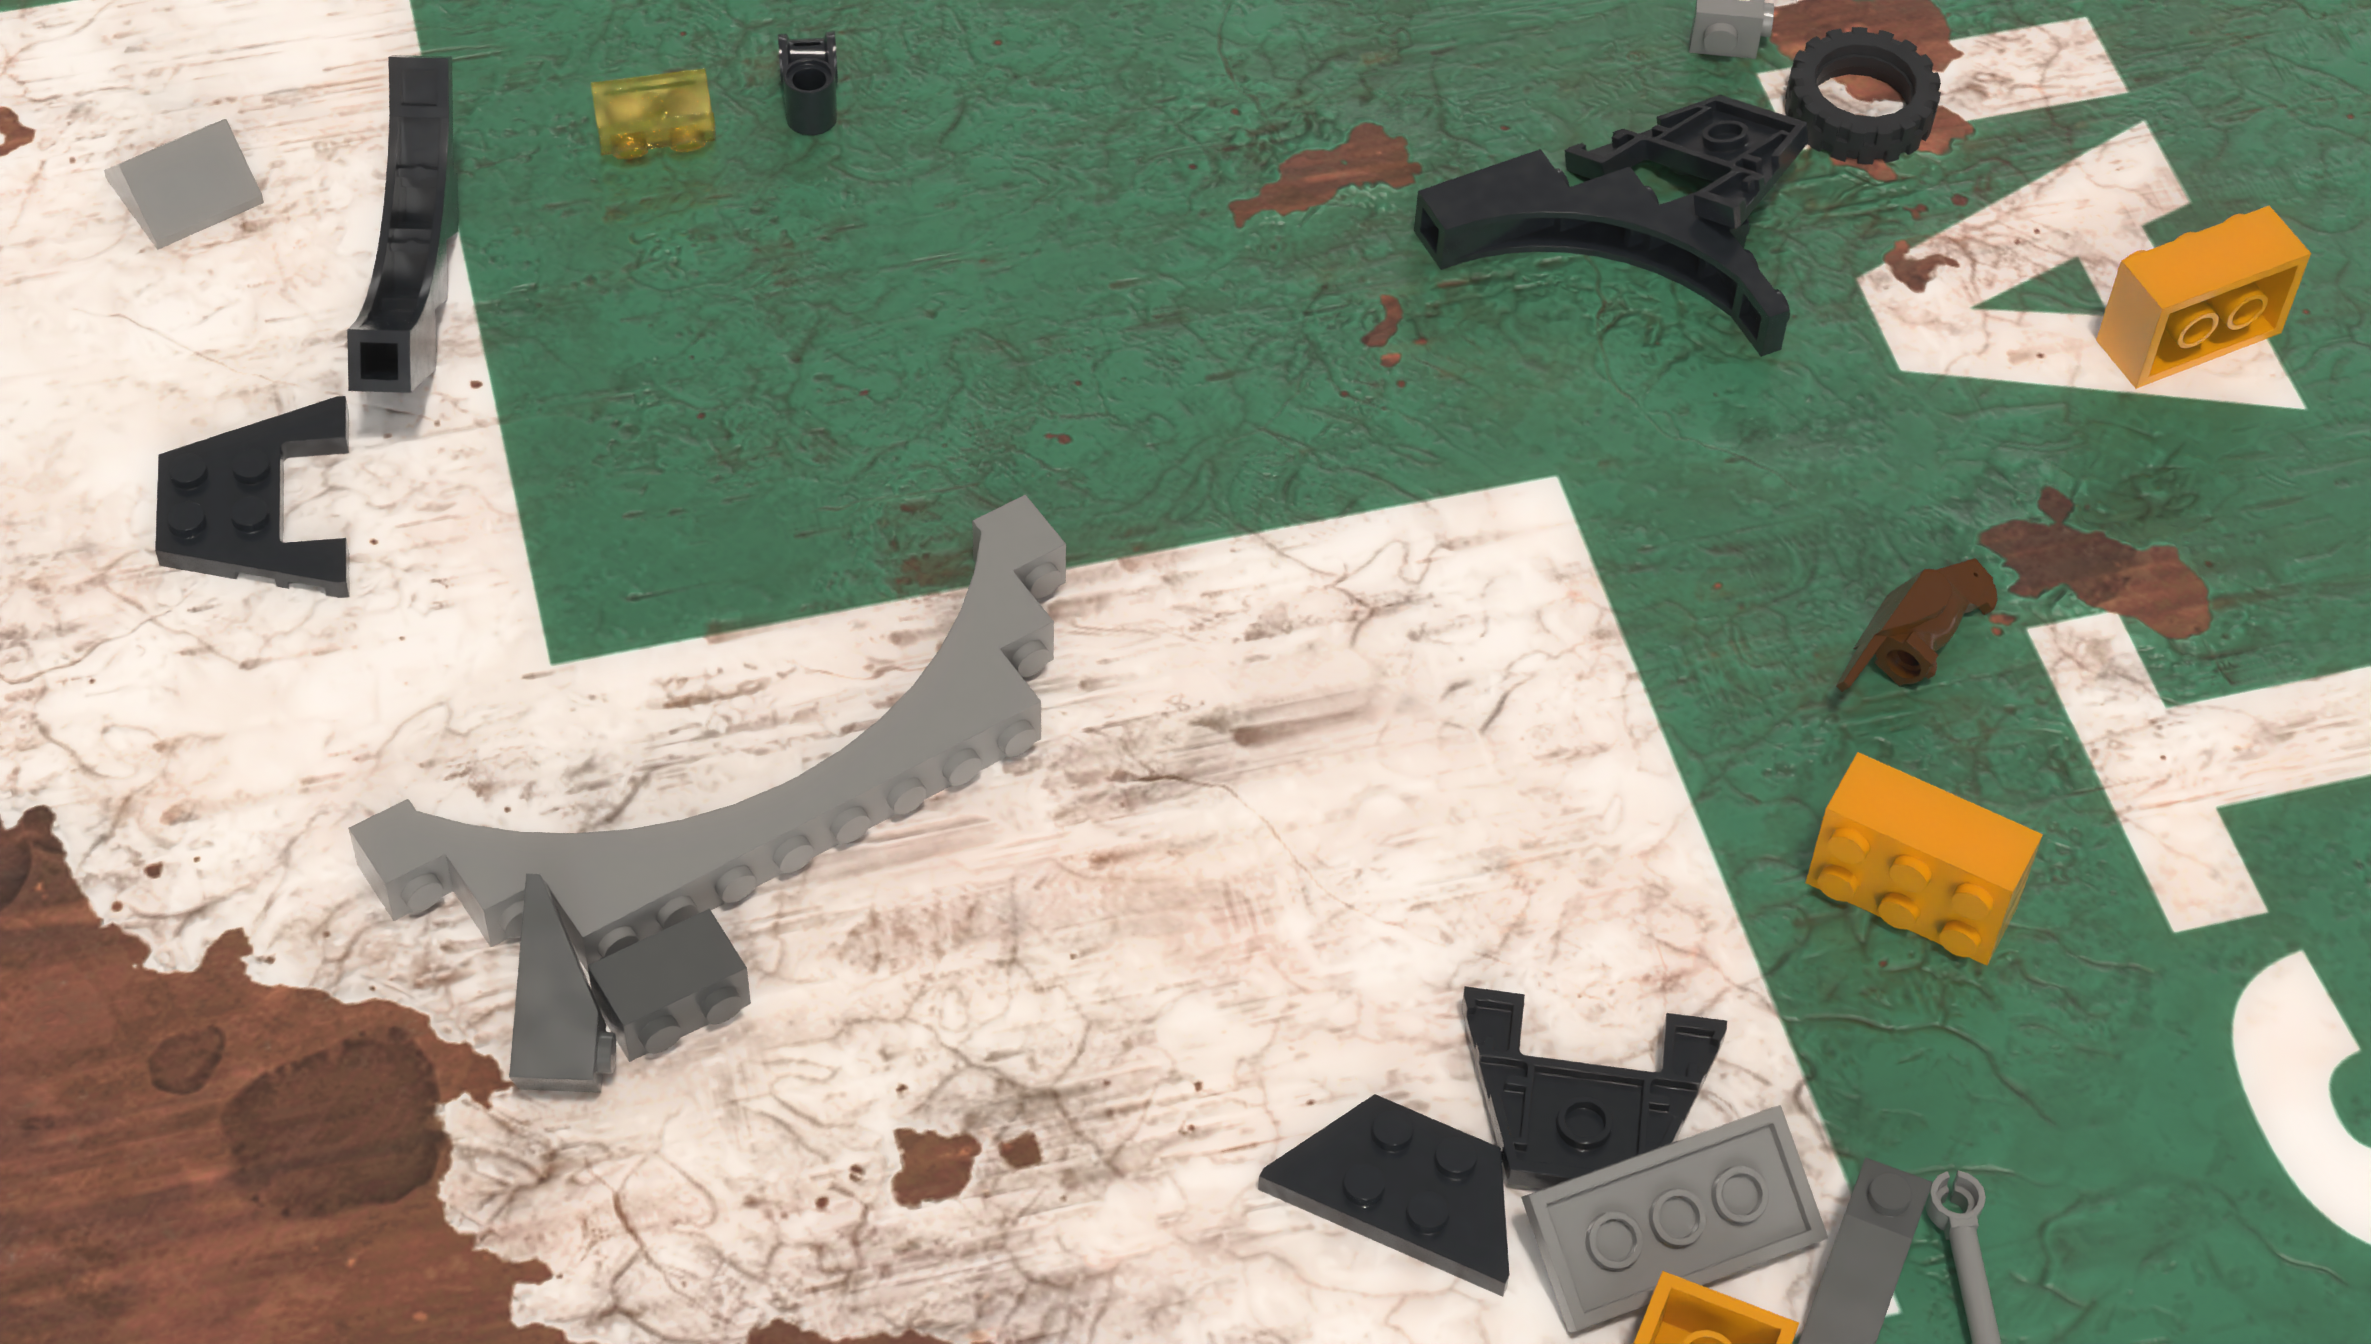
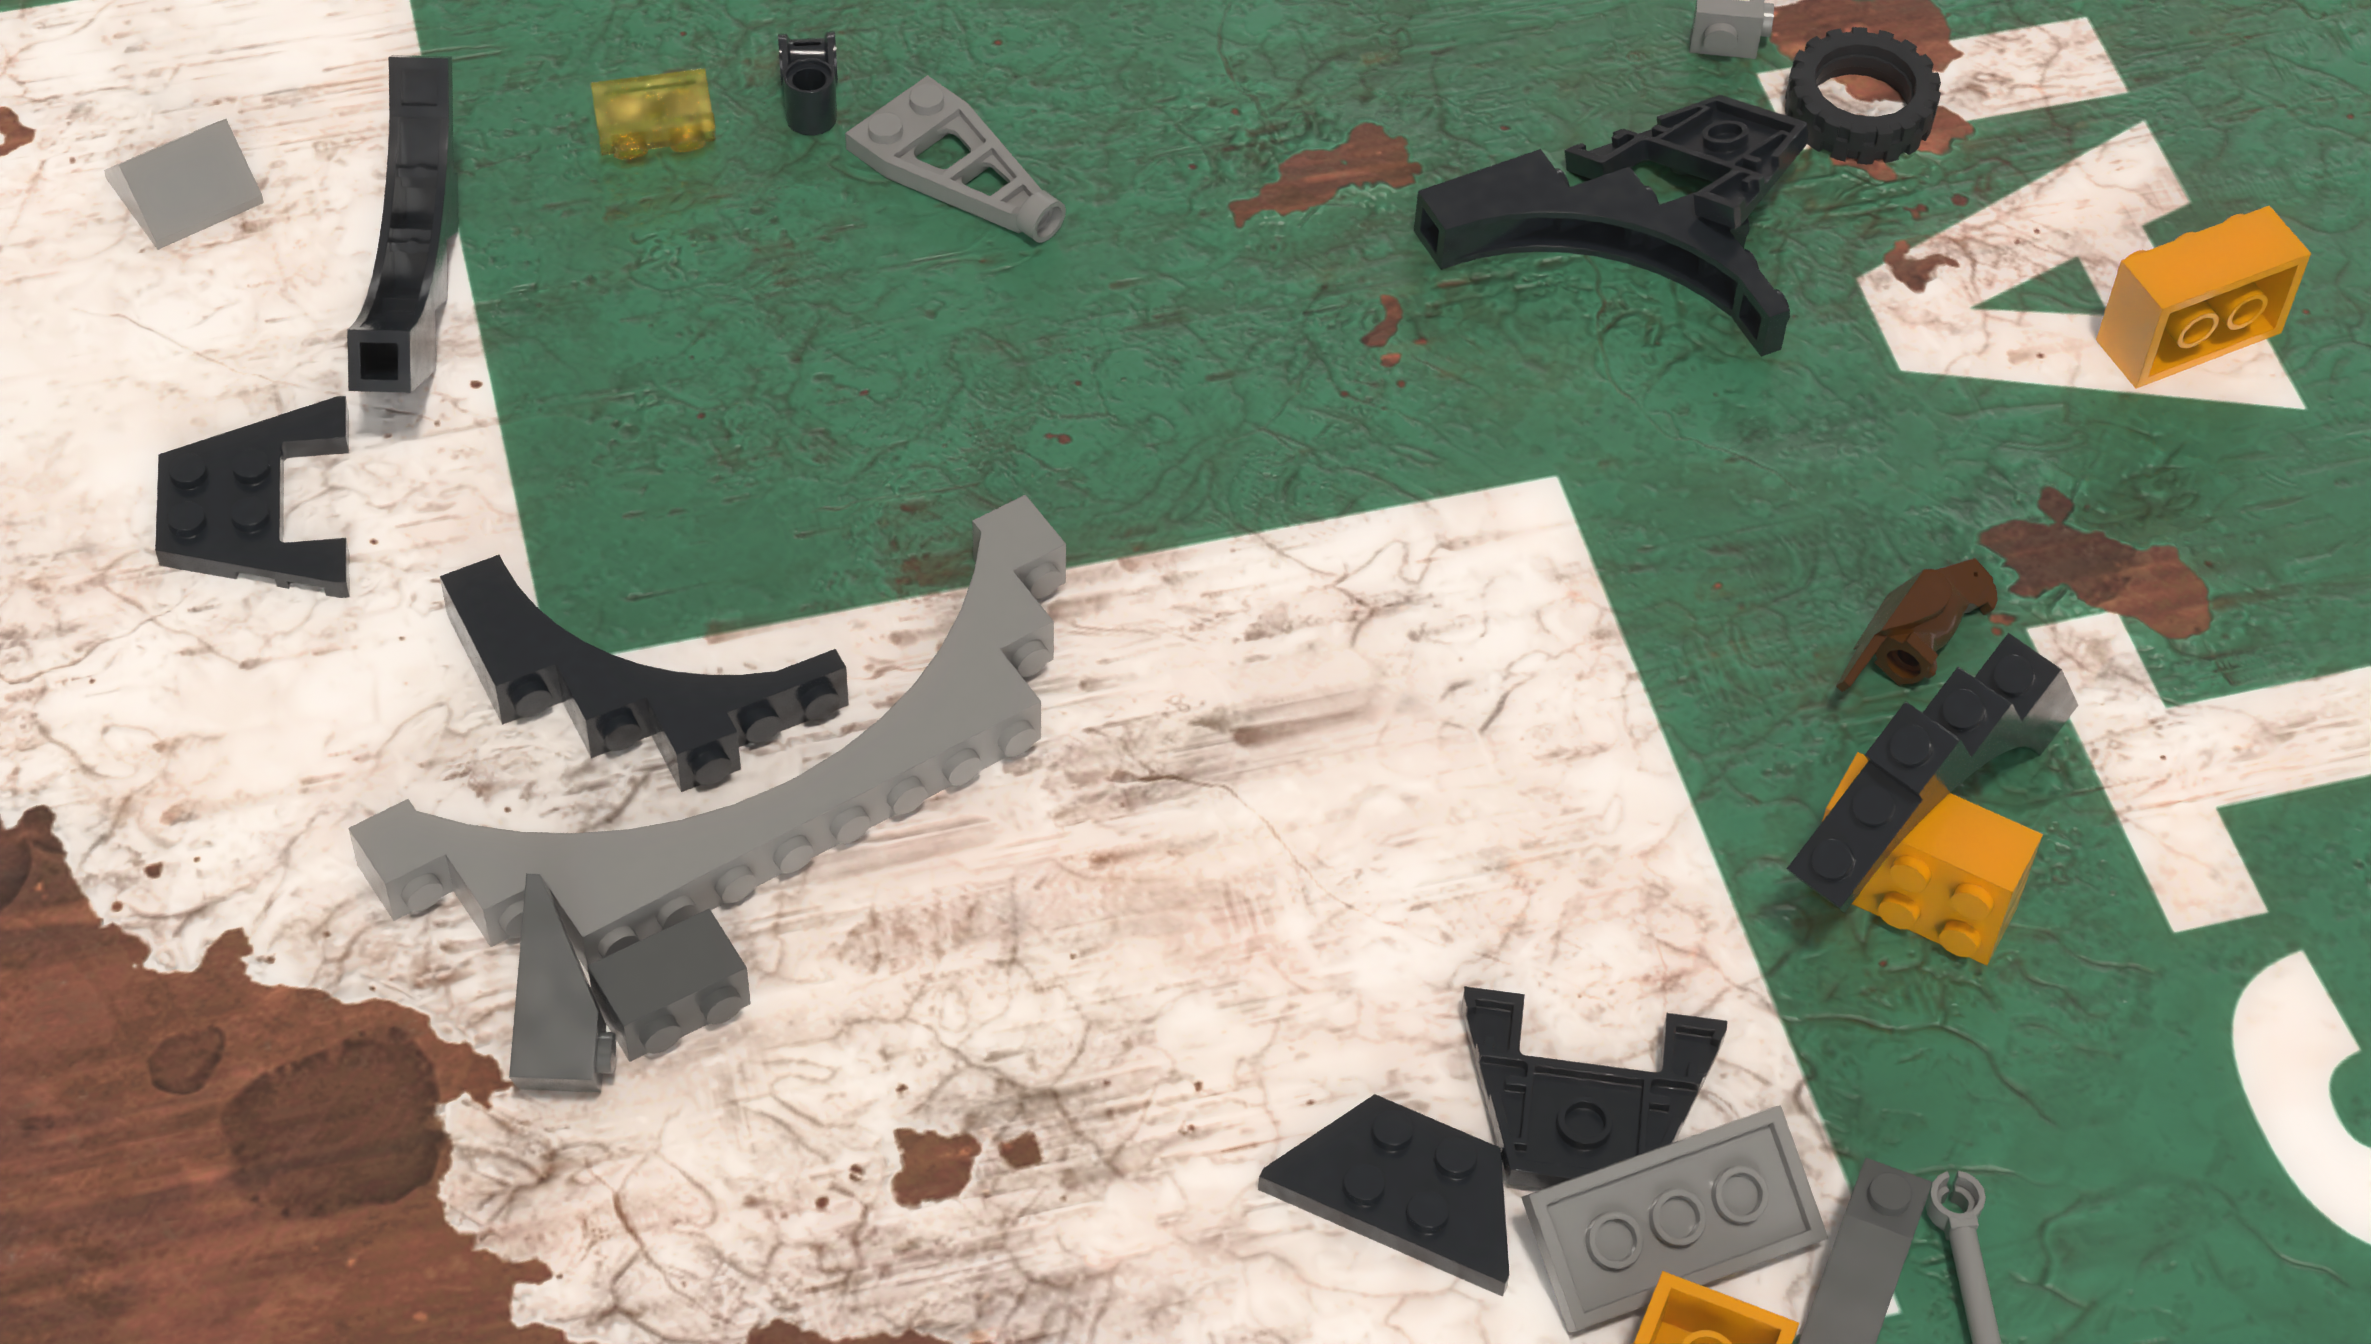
none -> black arch [440,554,849,792]
none -> light grey plate [845,75,1066,243]
none -> black arch [1787,633,2079,913]

